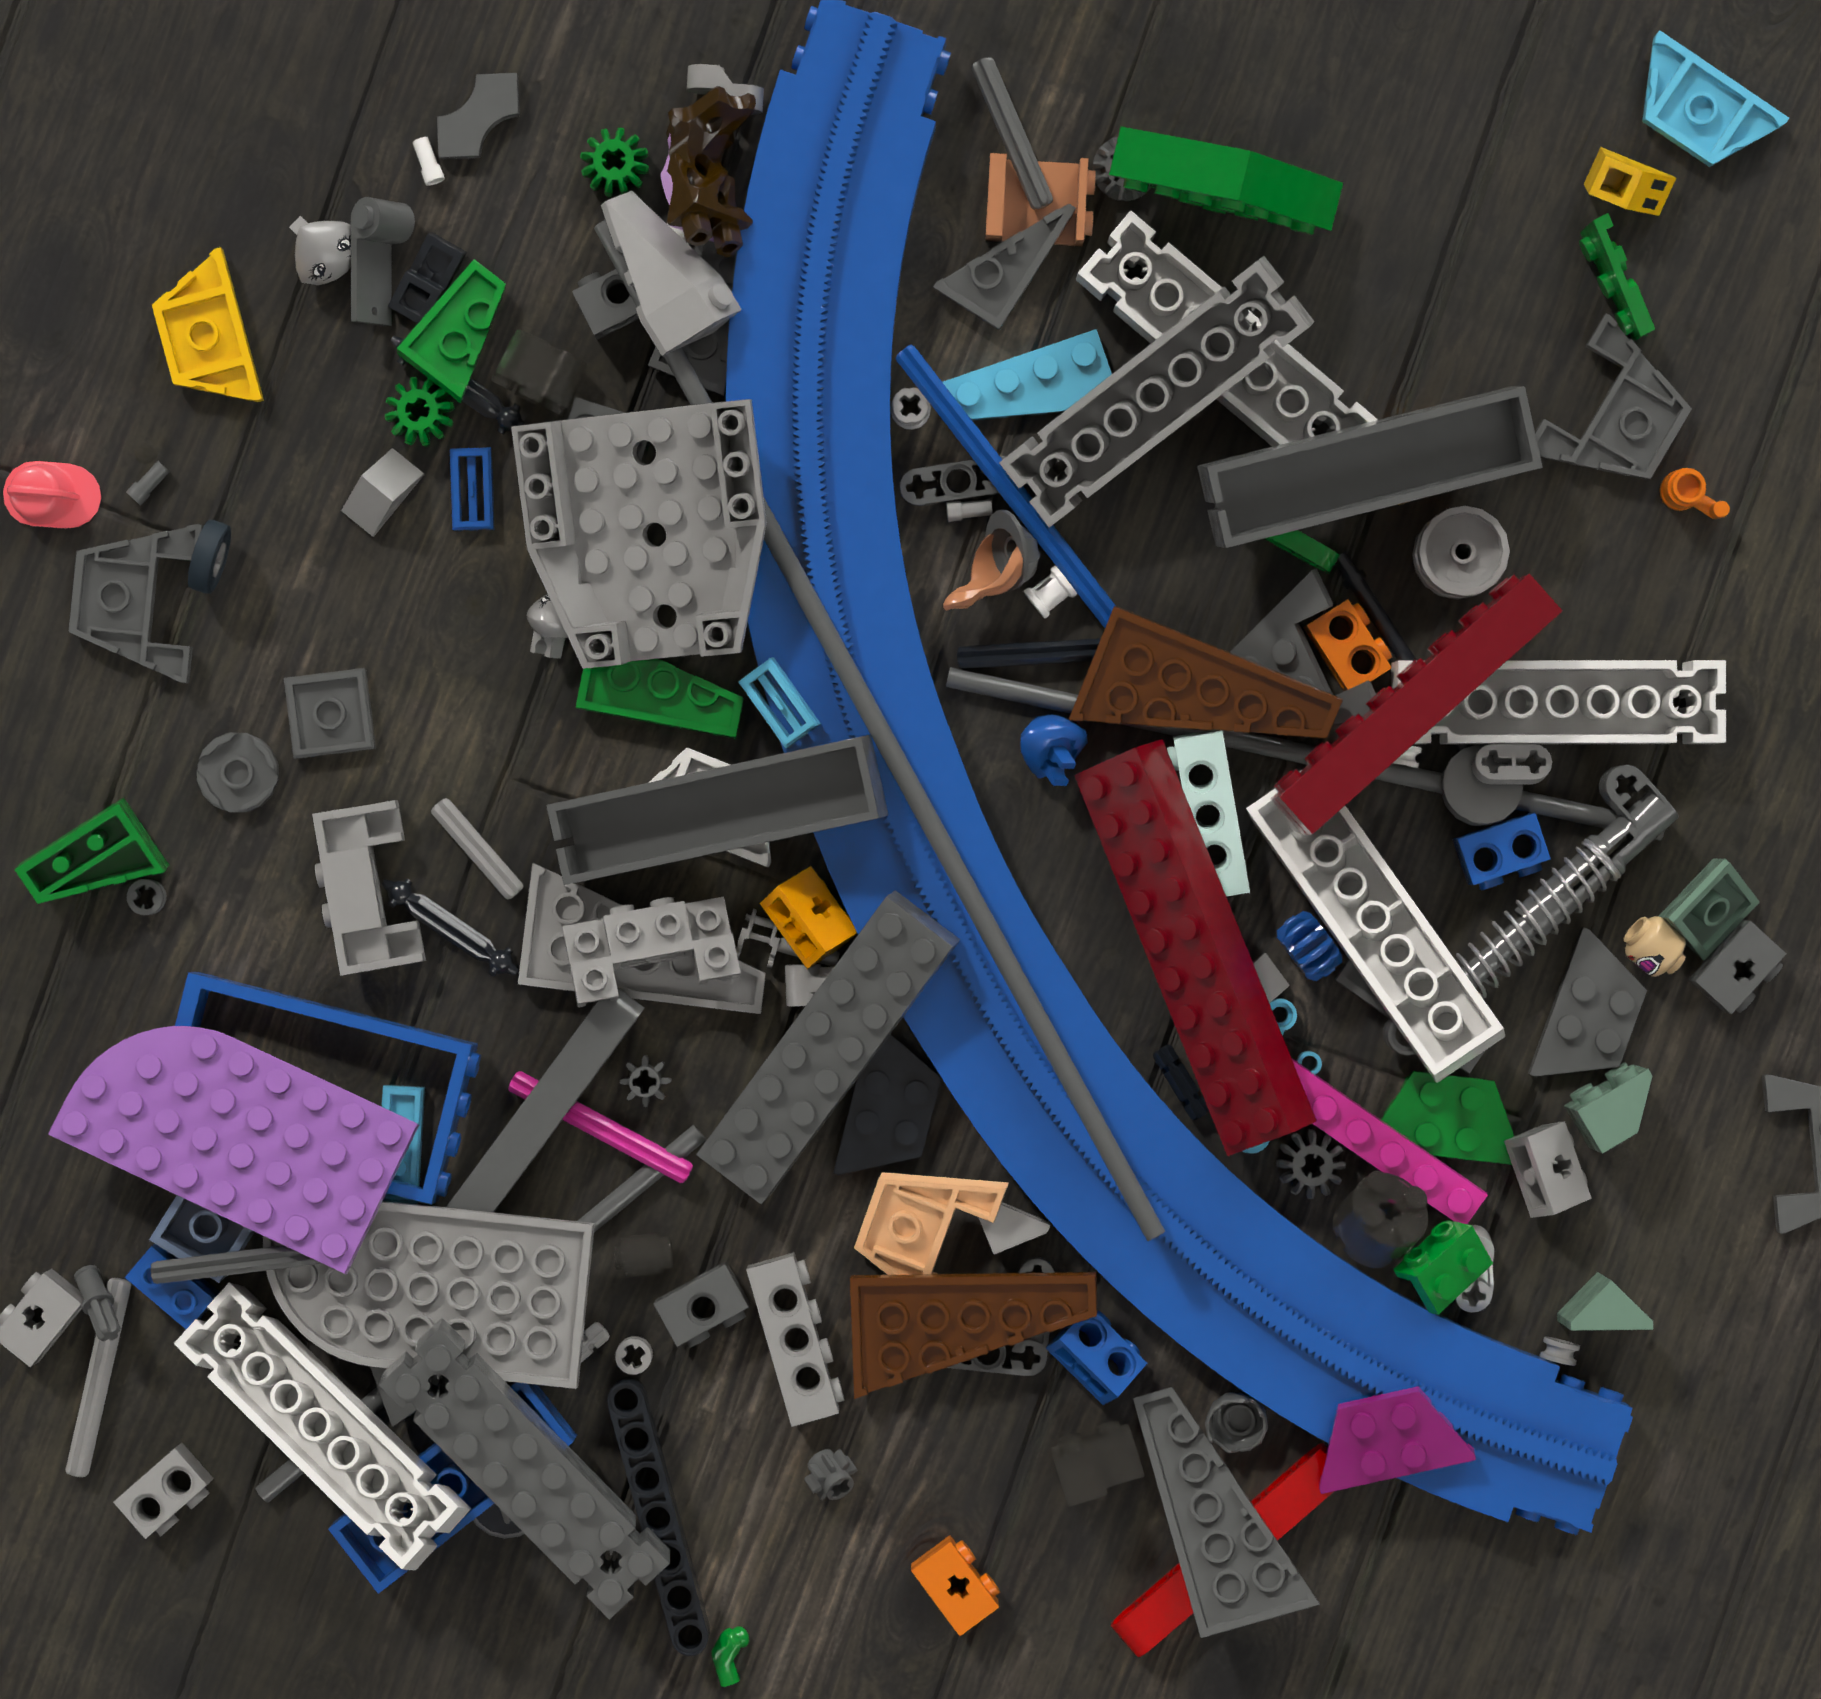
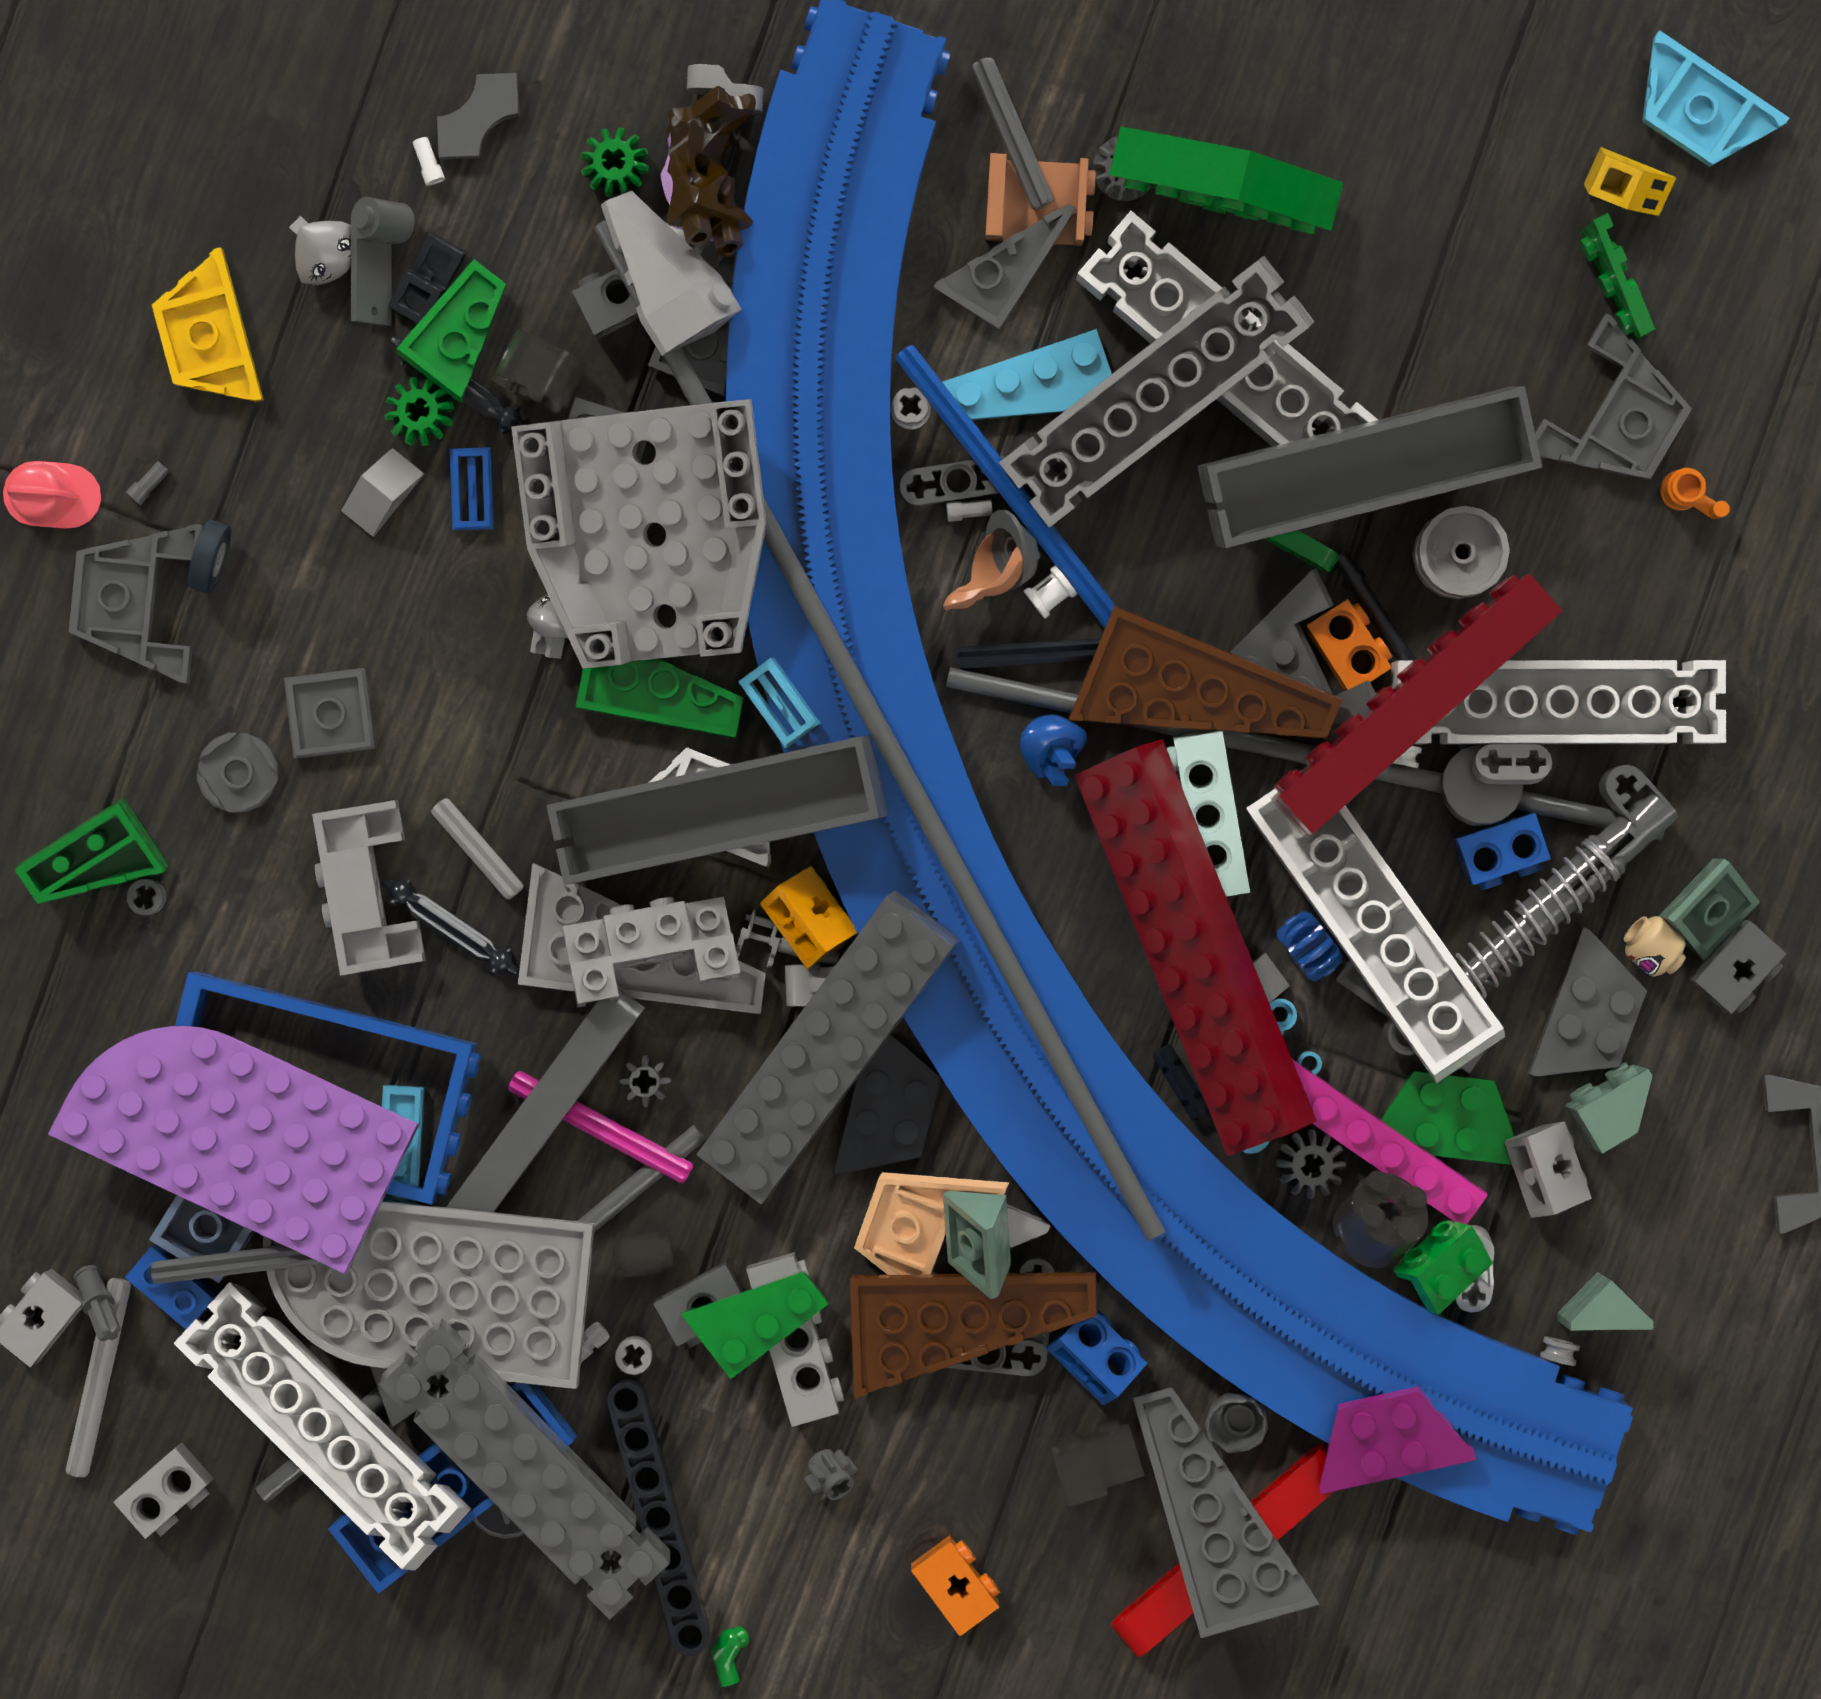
none -> green wing [681,1270,829,1379]
none -> sand green slope [943,1191,1011,1299]

